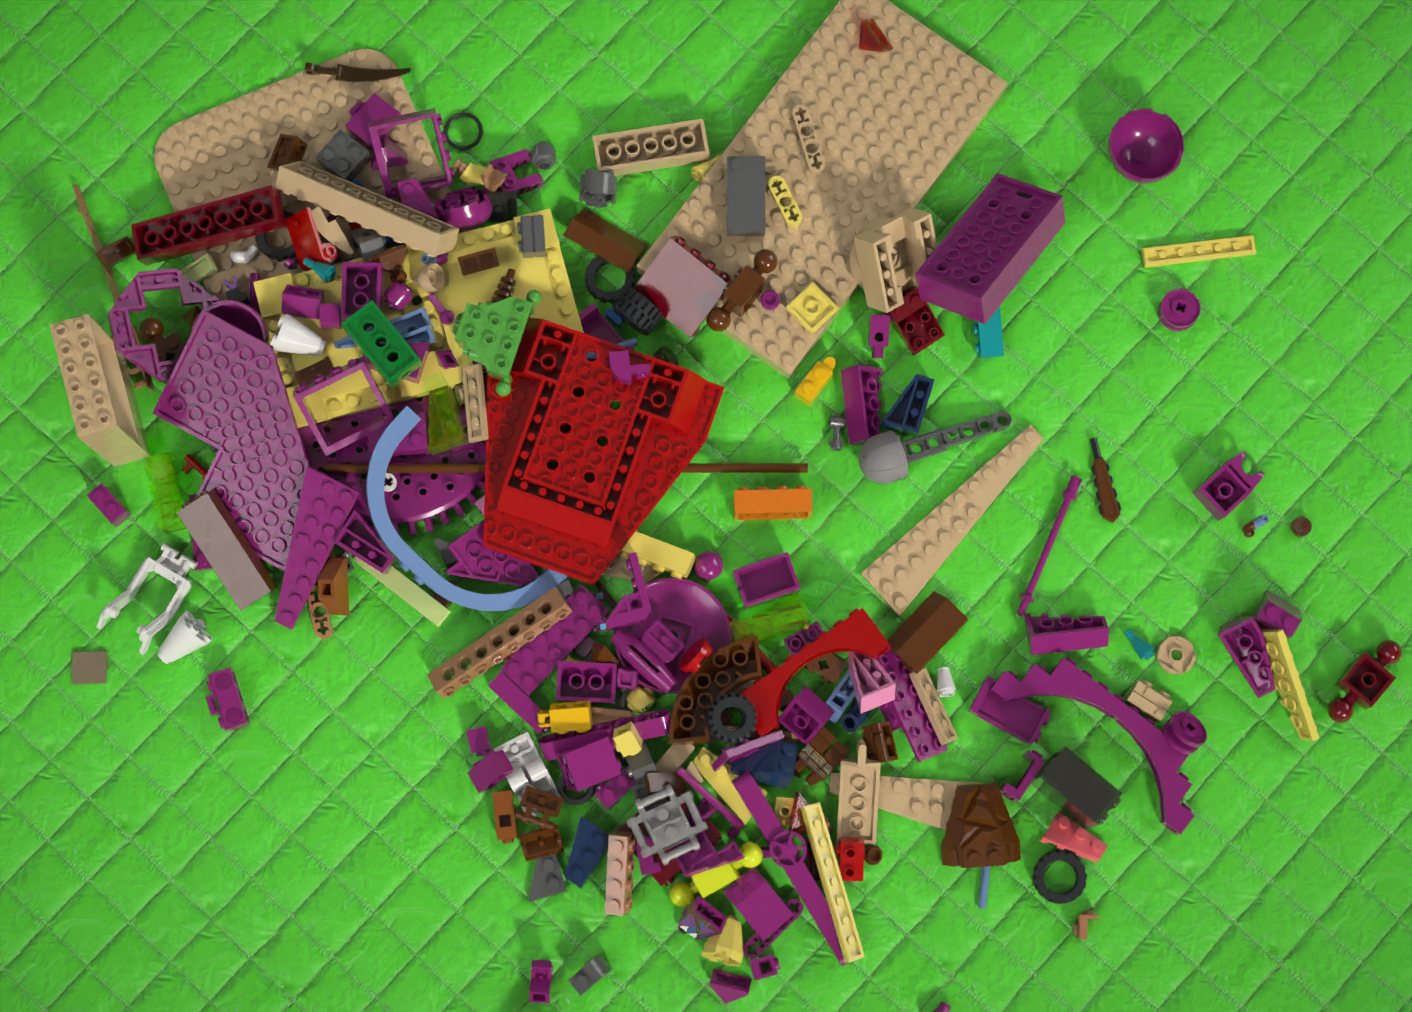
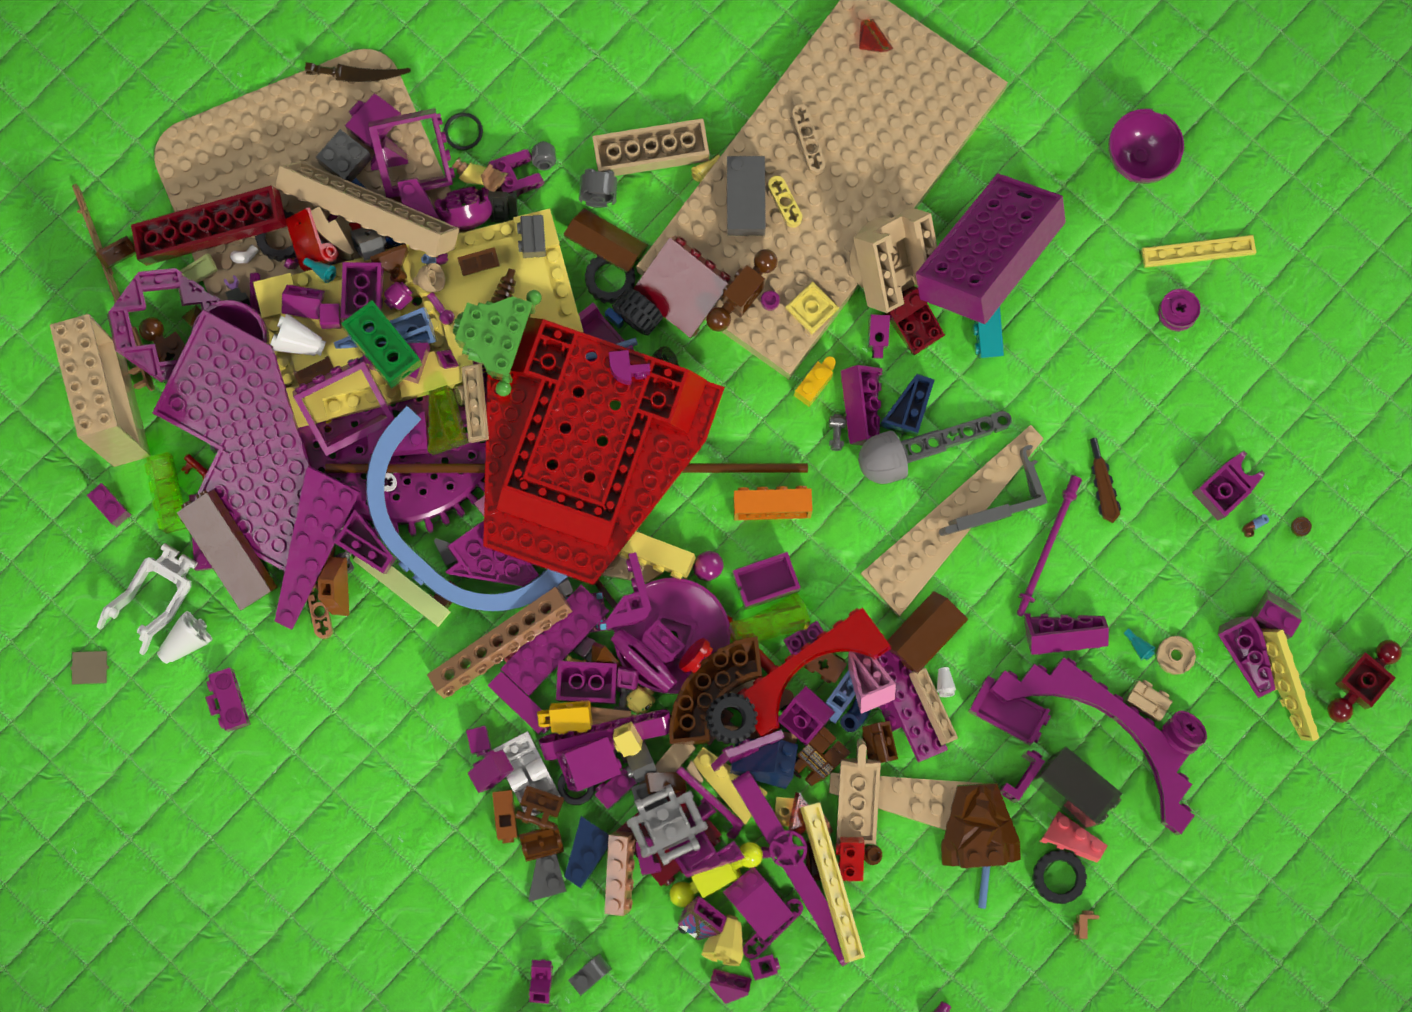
reddish brown bracket [267,133,308,171] -> none
none -> dark grey hinge [939,445,1048,536]

